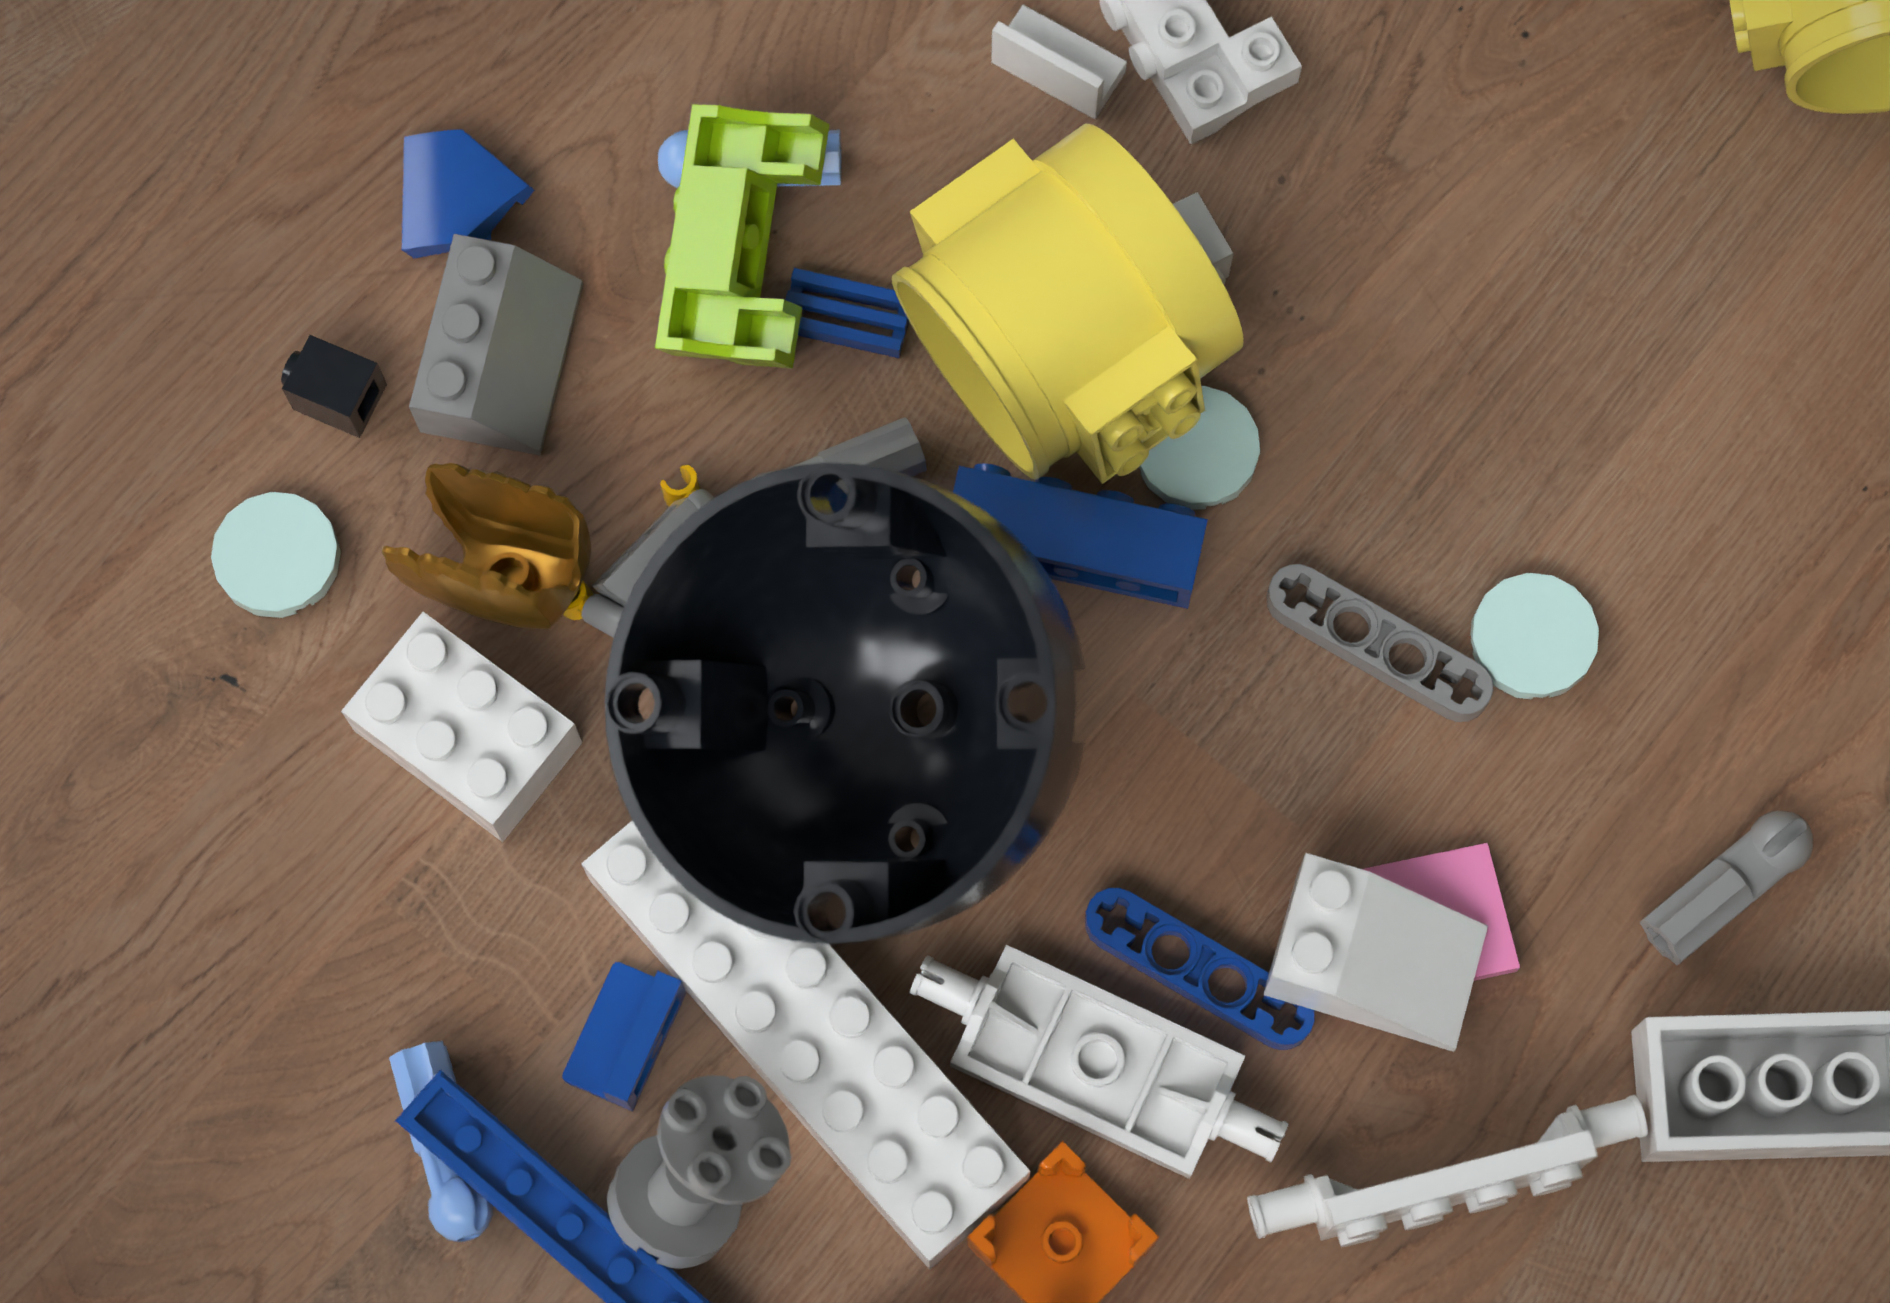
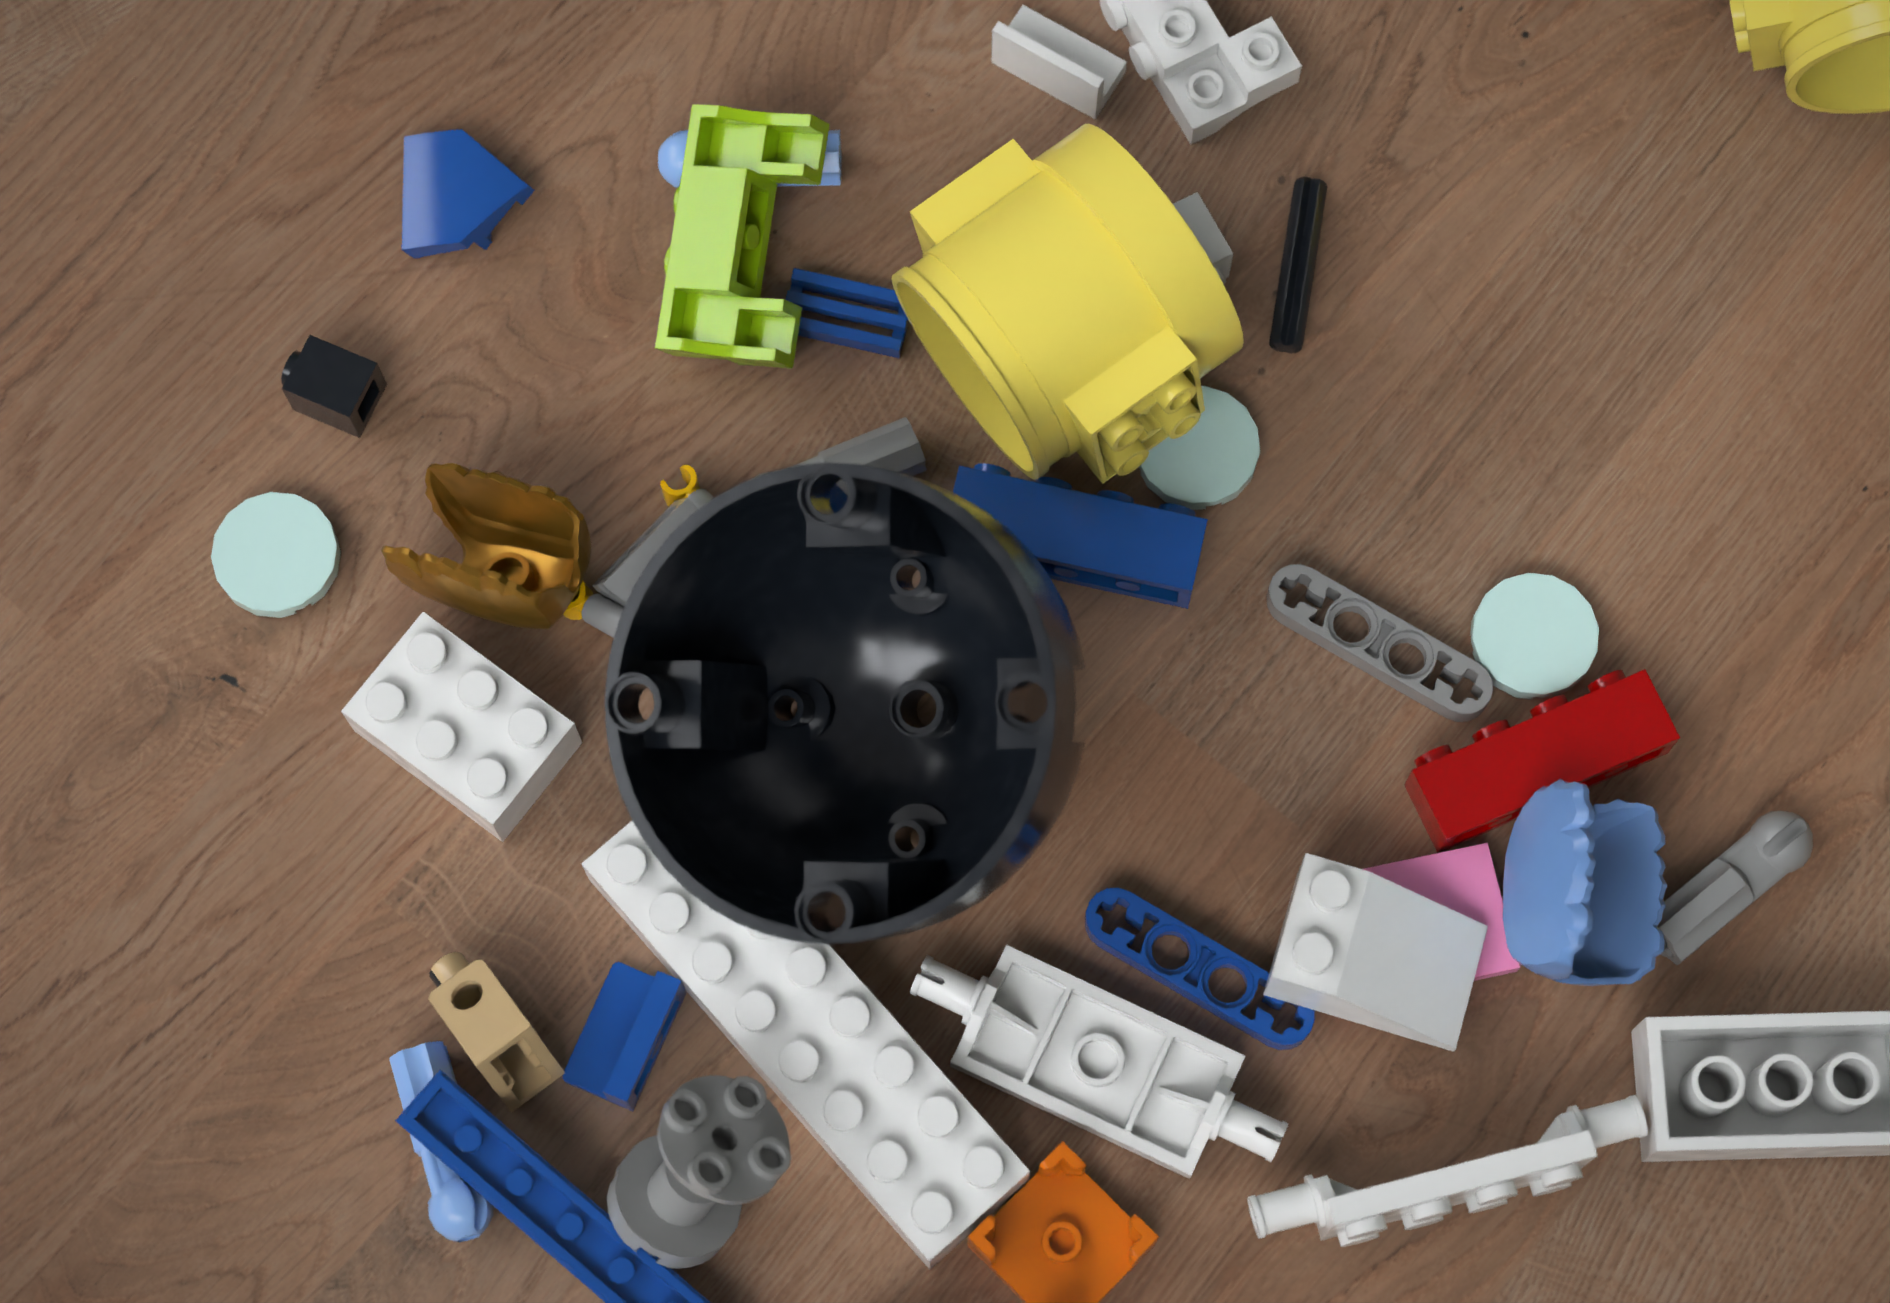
light grey slope [409,234,583,456] -> none
none -> tan torso [428,952,565,1113]
none -> black axle [1269,177,1327,353]
none -> red brick [1404,669,1680,853]
none -> medium blue animal [1503,779,1667,986]

